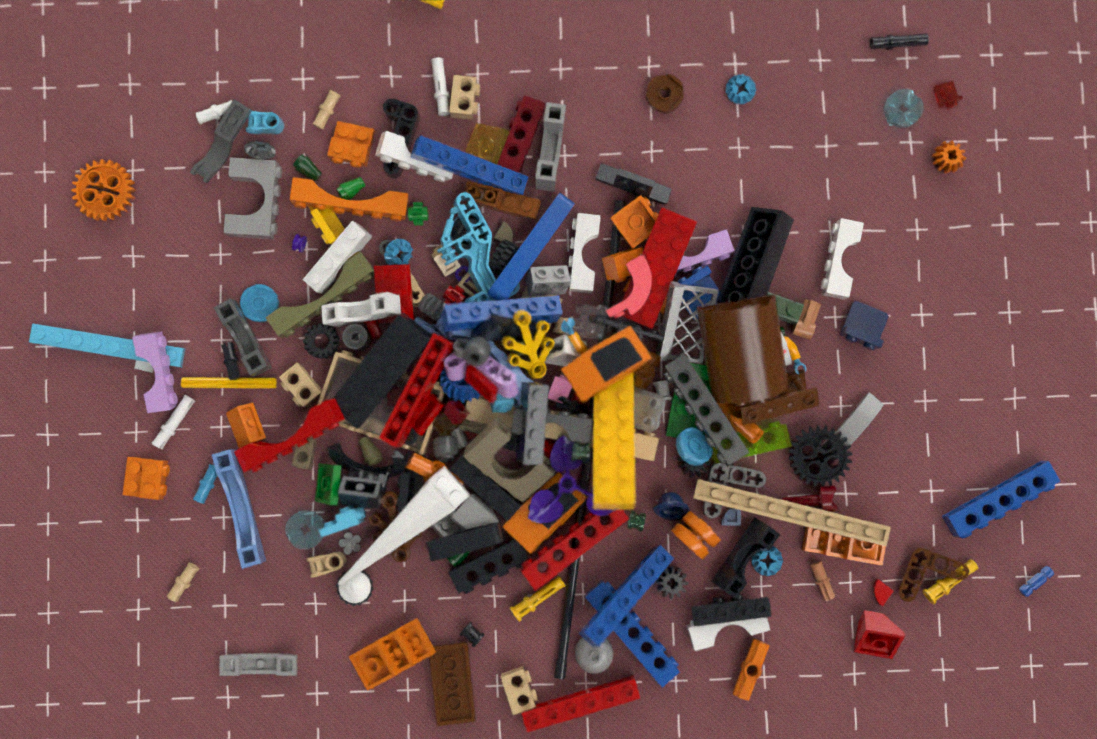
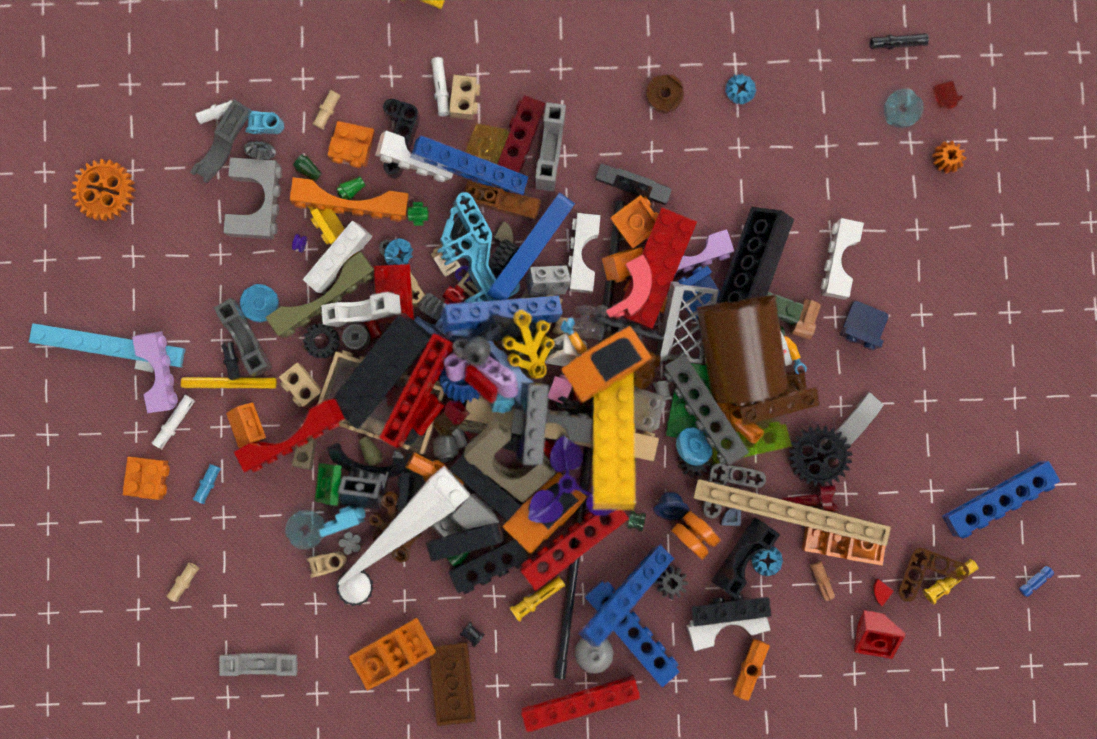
medium blue arch [212,449,266,569] -> none
tan brick [501,666,538,715] -> none
clear green wheel [571,441,590,463] -> none

